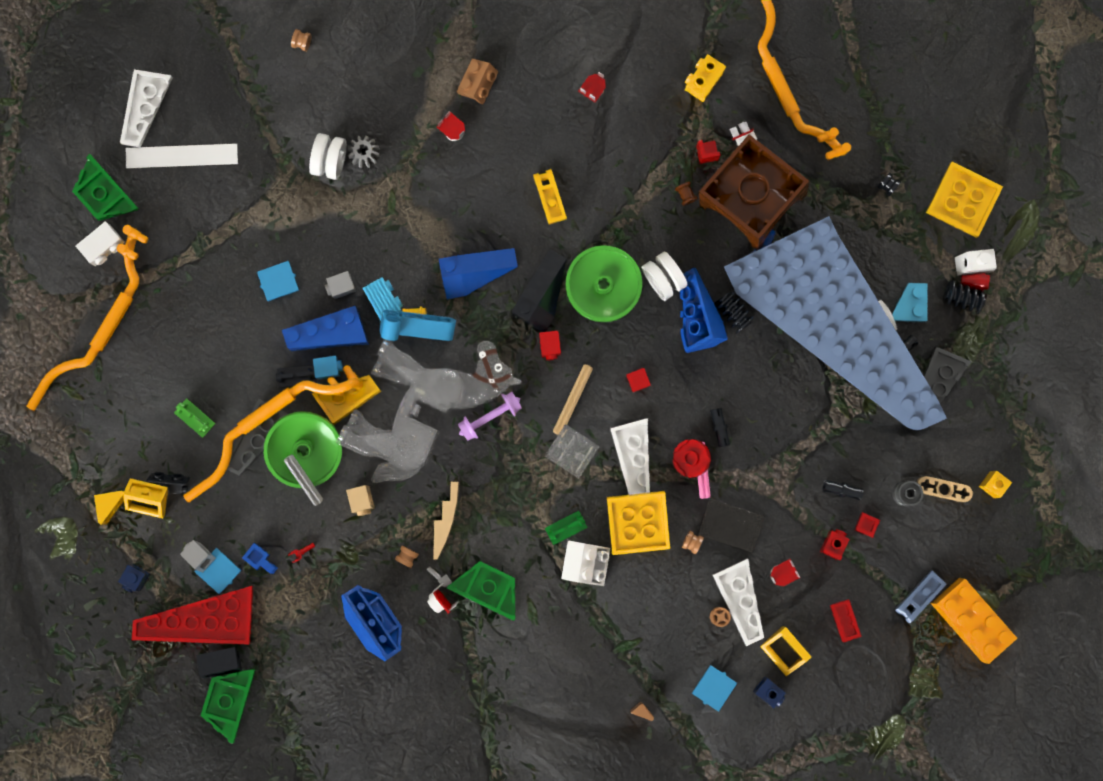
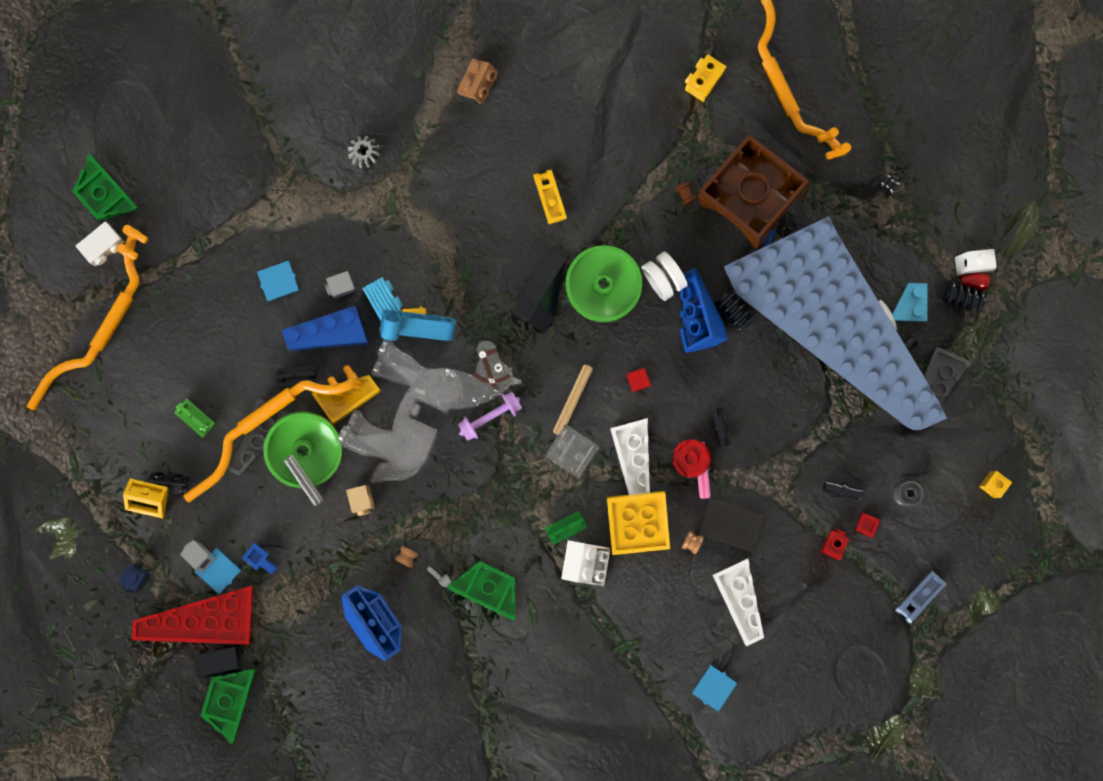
yellow slope [94,491,124,525] -> none
white wing [120,70,173,147] -> none
white sticker [126,144,238,168] -> none
red hand [288,543,315,563] -> none
medium nougat wheel [291,29,312,52] -> none
white wheel [310,133,347,180] -> none
dark azure brick [313,356,343,380] -> none
piece [427,583,459,614] -> none
tan slope [433,482,459,559] -> none
red piece [437,111,465,141] -> none
blue wedge [439,248,518,300] -> none
red brick [539,331,561,360] -> none
red piece [578,72,606,103] -> none
medium nougat slope [630,702,654,721] -> none
red panel [696,140,721,164] -> none
medium nougat wheel [710,607,731,627] -> none
piece [730,122,757,146] -> none
dark blue brick [753,676,786,708] -> none
yellow tile [760,626,811,676] -> none
red piece [770,559,800,586] -> none
red plate [830,599,862,643] -> none
tan beam [916,476,973,502] -> none
yellow plate [926,162,1003,238] -> none
light orange brick [931,578,1017,664] -> none

